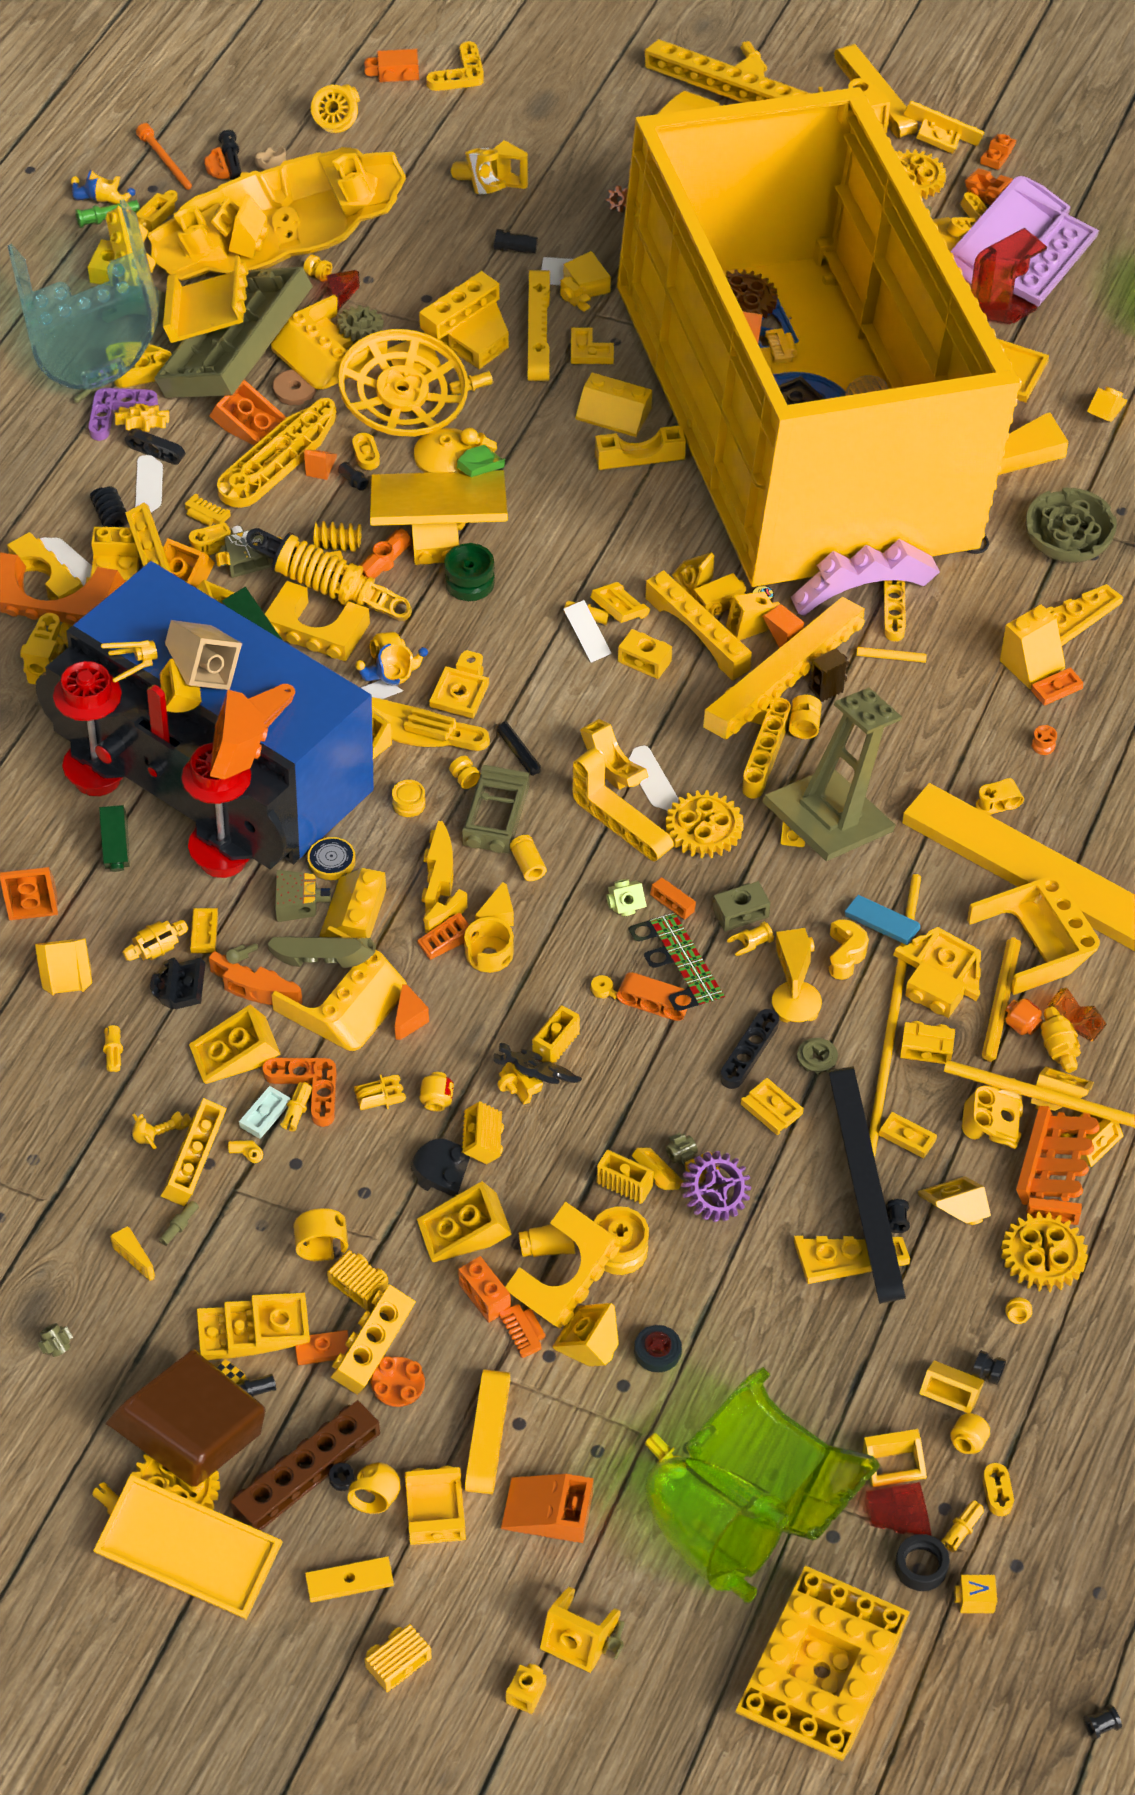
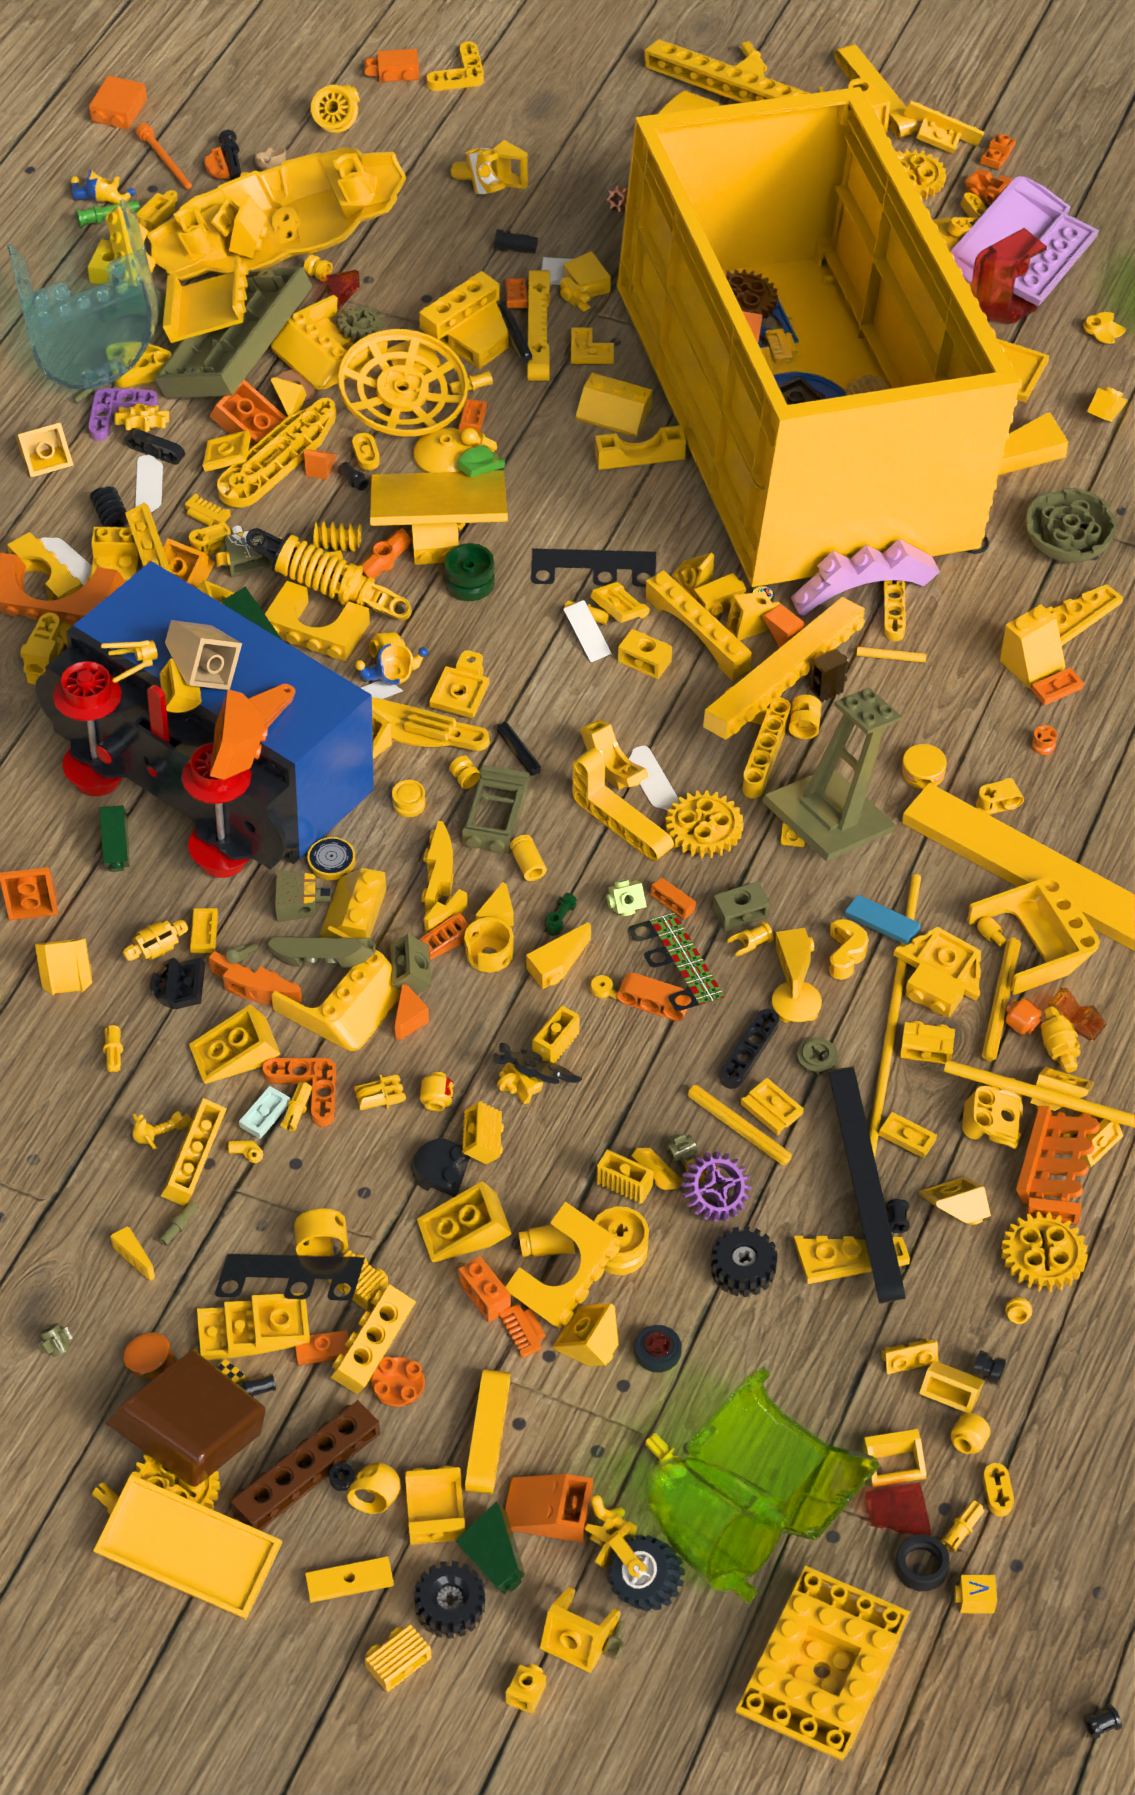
none -> yellow slope [15,423,73,477]
none -> orange brick [89,75,147,130]
none -> orange piece [123,1332,176,1379]
none -> yellow tile [202,430,251,472]
none -> black piece [215,1254,365,1301]
none -> yellow slope [271,377,307,417]
none -> olive brick [391,934,431,995]
none -> black bush [414,1561,486,1639]
none -> dark green slope [455,1502,525,1595]
none -> orange plate [459,399,488,433]
none -> black axle [498,301,533,364]
none -> orange plate [505,278,528,308]
none -> yellow slope [526,922,591,989]
none -> black piece [531,548,656,587]
none -> dark green bar [544,893,577,936]
none -> piece [585,1495,685,1611]
none -> yellow axle [688,1084,792,1166]
none -> black bush [711,1226,778,1297]
none -> yellow hinge [881,1338,938,1375]
none -> yellow head [901,744,947,789]
none -> yellow cylinder [977,917,1007,946]
none -> yellow plate [1083,312,1126,344]

